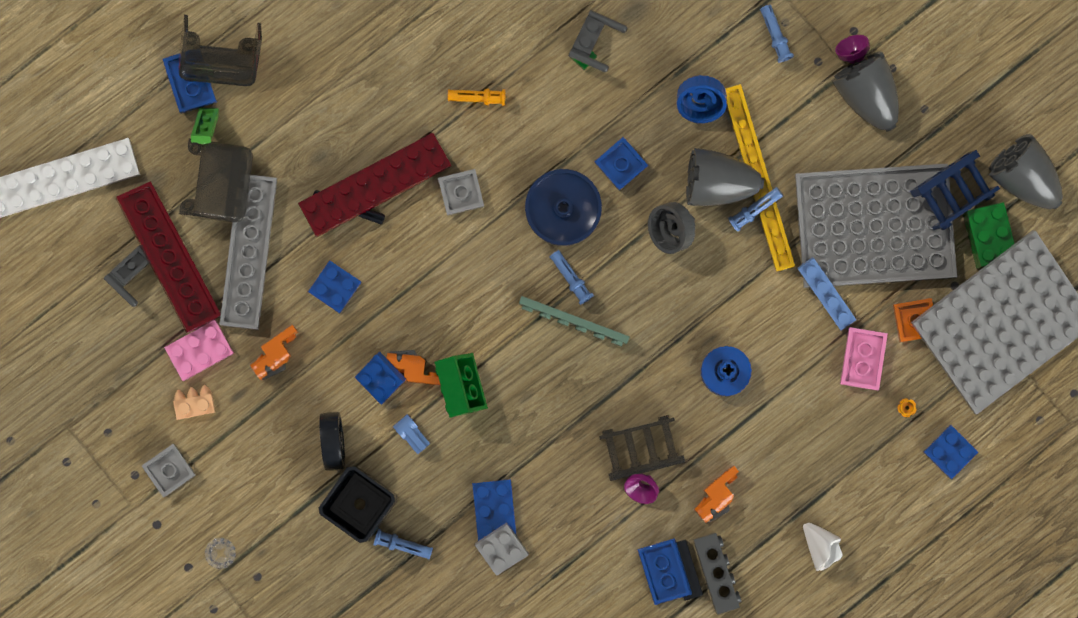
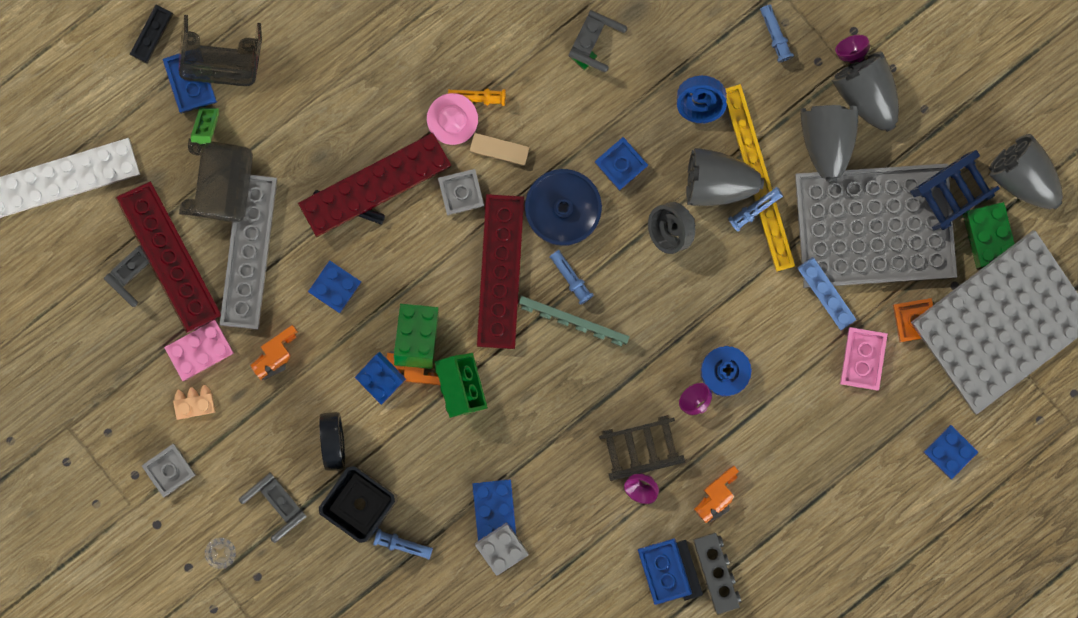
medium blue piece [393,414,430,454] -> none
white hat [803,523,842,571] -> none
light orange plate [897,398,917,417] -> none
none -> black tile [129,5,173,64]
none -> dark grey plate [239,472,307,543]
none -> green brick [394,304,439,369]
none -> bright pink hat [427,93,478,145]
none -> tan tile [470,133,530,166]
none -> dark red plate [477,194,524,349]
none -> magenta piece [679,383,712,415]
none -> dark grey cylinder [800,105,858,182]

